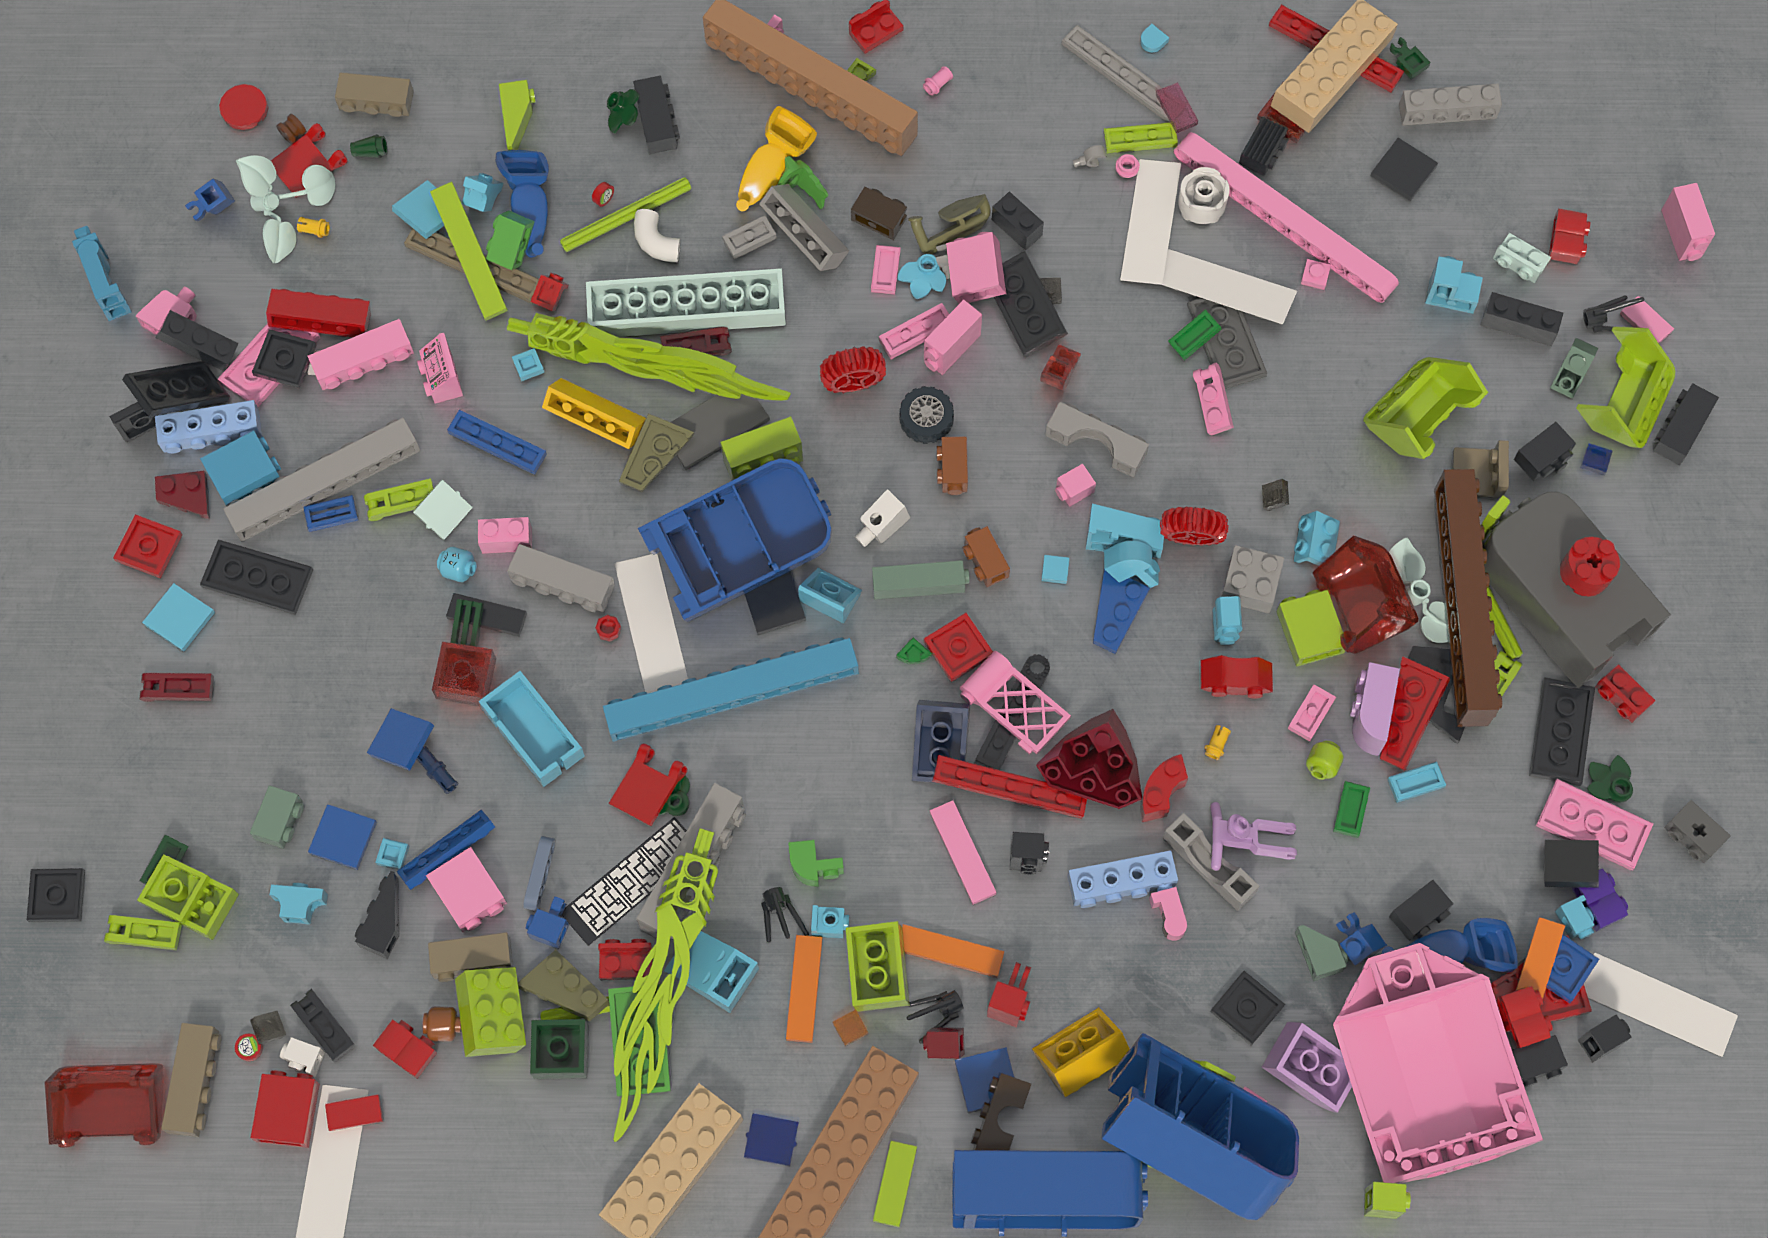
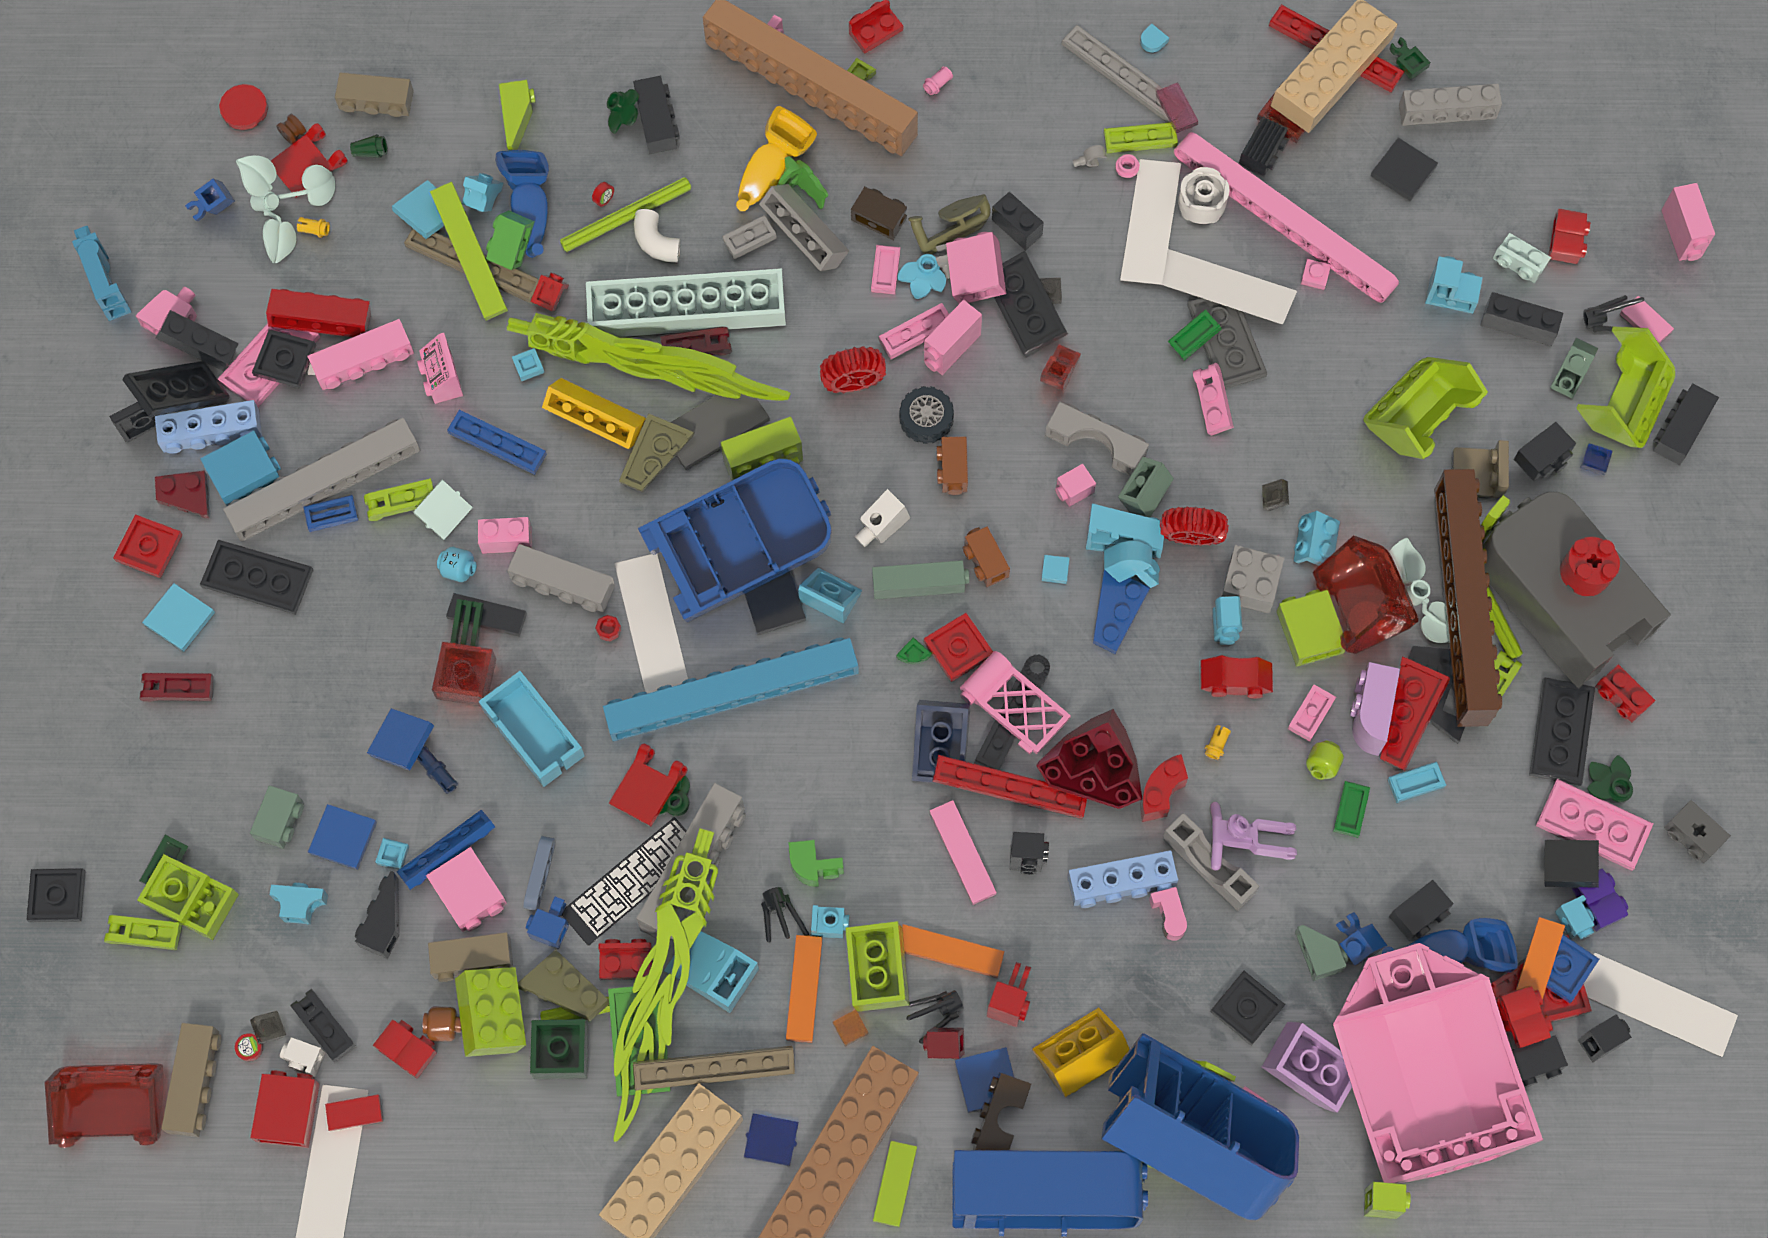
none -> dark tan tile [633,1046,795,1091]
none -> sand green brick [1118,457,1174,517]

